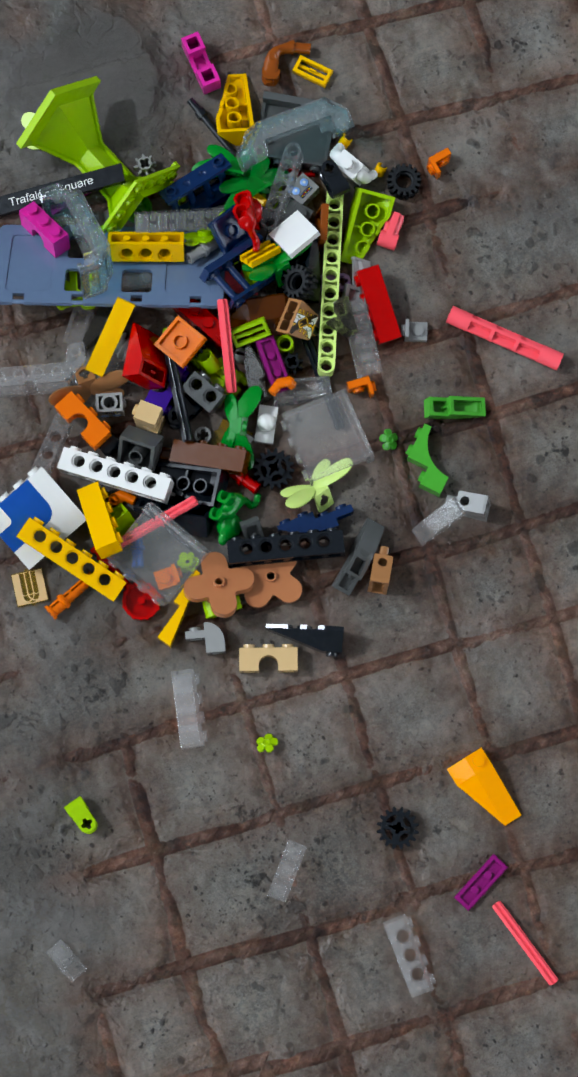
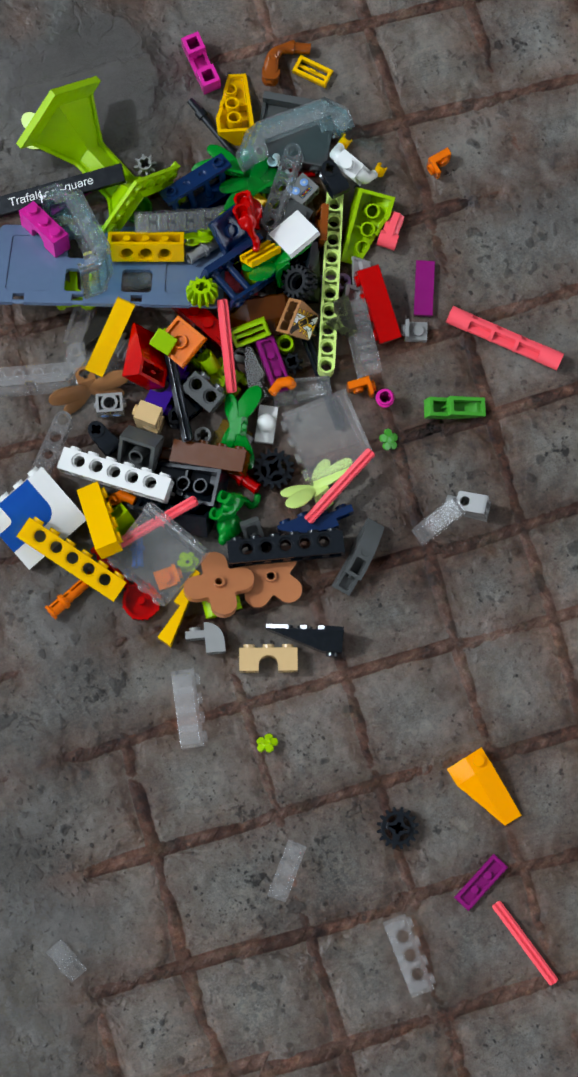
piece [11,568,49,607] -> none
orange arch [54,391,112,451] -> none
lime piece [64,796,98,834] -> none
medium nougat torso [367,546,393,595] -> none
black tyre [387,163,421,200] -> none
bright green arch [405,424,449,497] -> none
none -> lime slope [149,328,178,356]
none -> lime gear [186,276,218,308]
none -> white hand [267,153,290,174]
none -> coral axle [304,448,375,524]
none -> dark pink cone [376,389,395,409]
none -> magenta tile [413,260,435,317]

